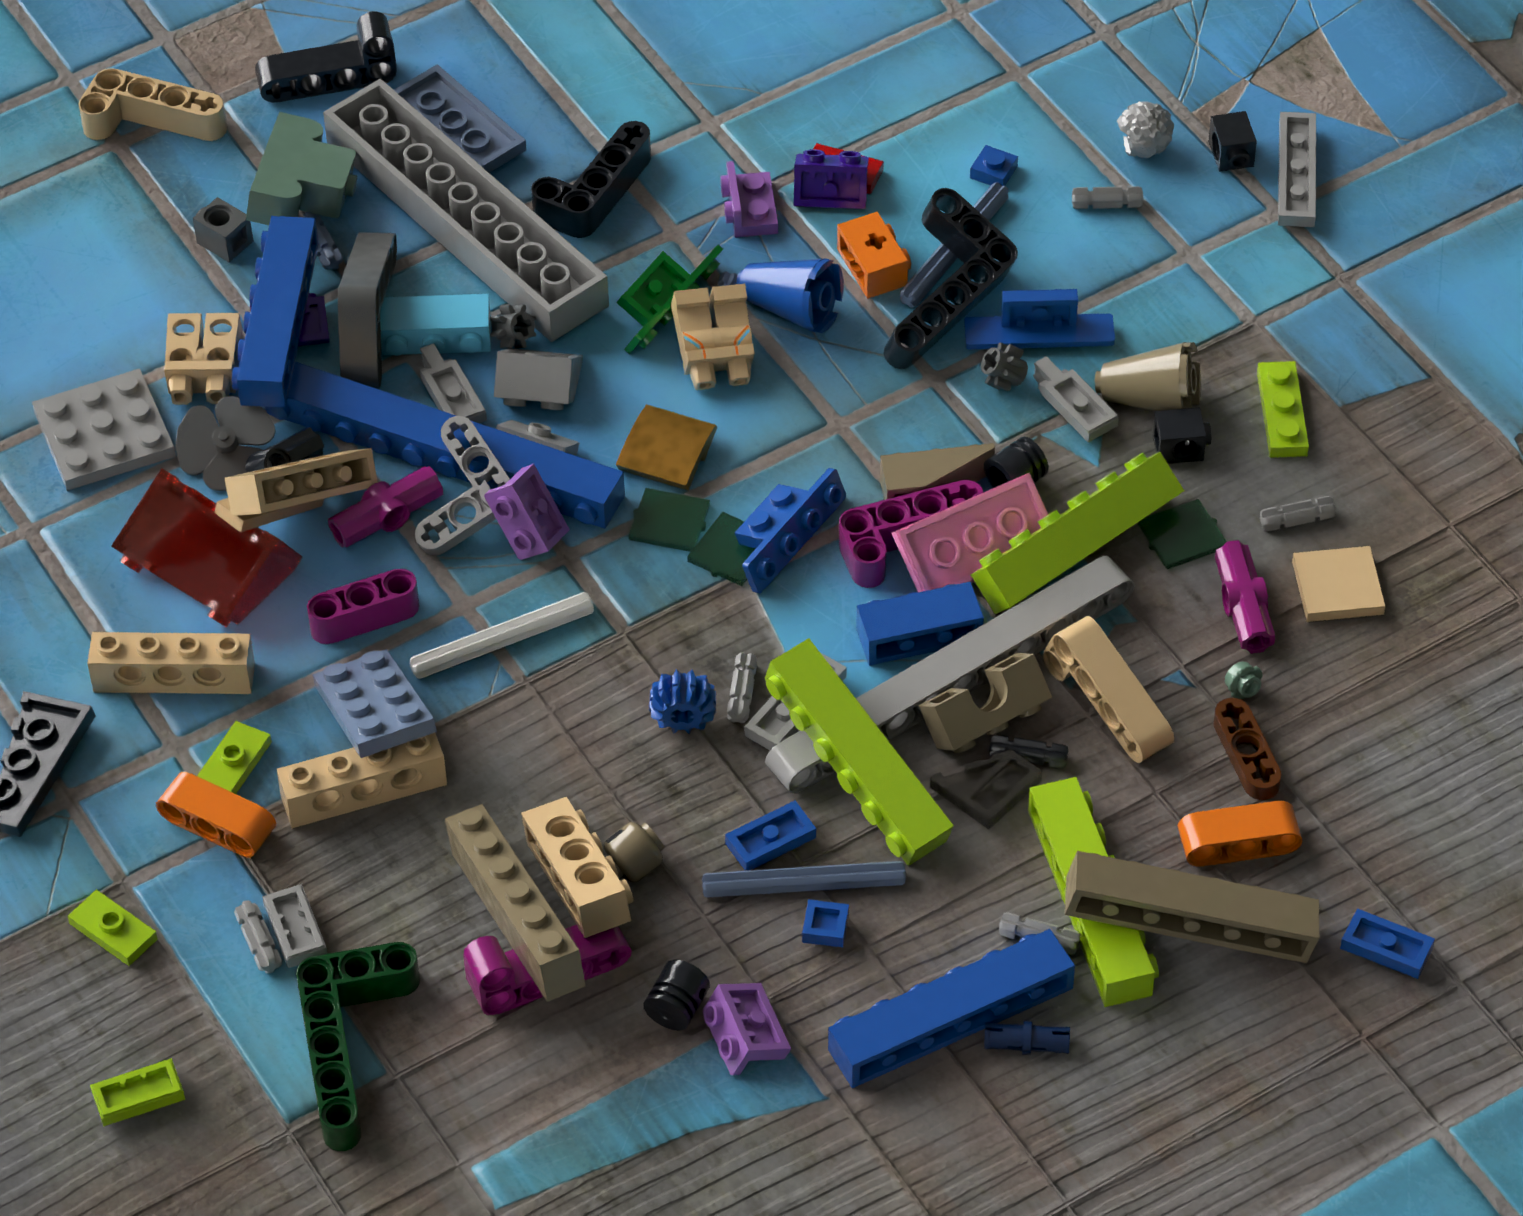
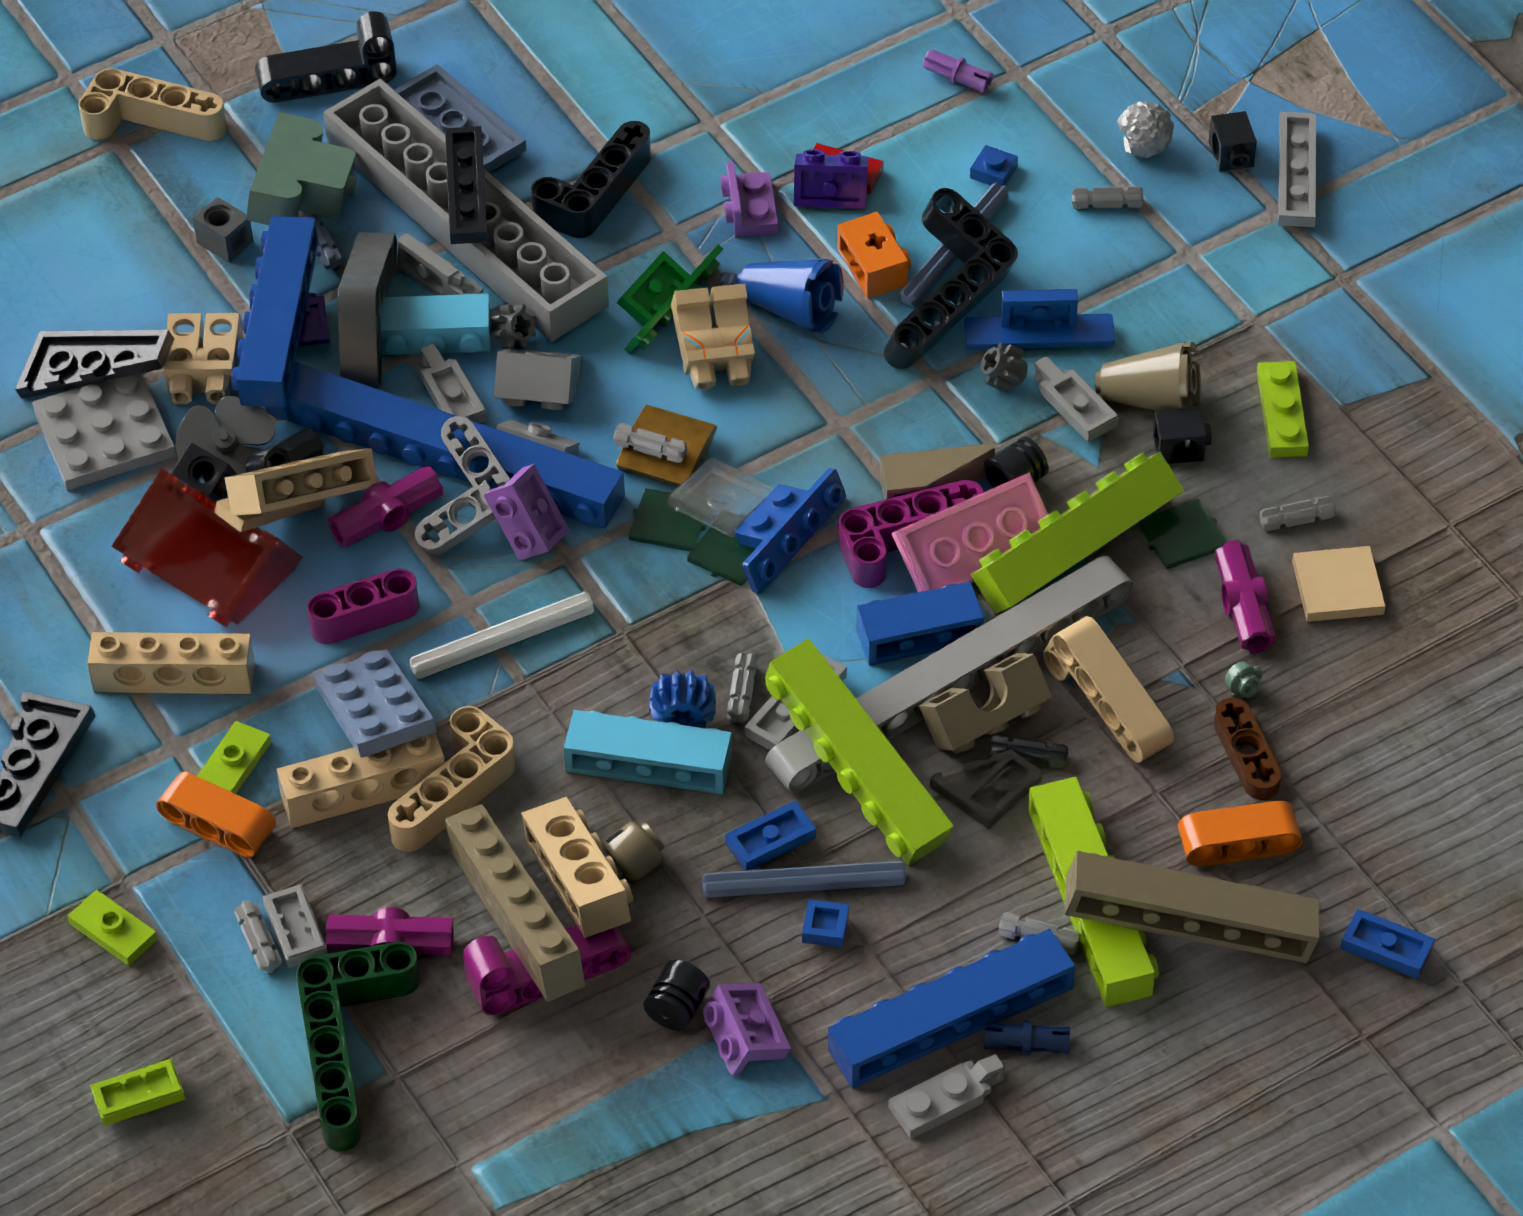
none -> black wing [15,330,175,399]
none -> black brick [171,442,237,505]
none -> magenta piece [326,907,454,955]
none -> tan beam [388,706,516,852]
none -> light grey hinge [397,233,483,295]
none -> black plate [445,126,488,244]
none -> medium azure brick [563,710,732,794]
none -> light grey axle [613,423,688,463]
none -> clear tile [668,457,774,537]
none -> light grey hinge [888,1054,1005,1139]
none -> medium lavender axle [923,49,994,94]

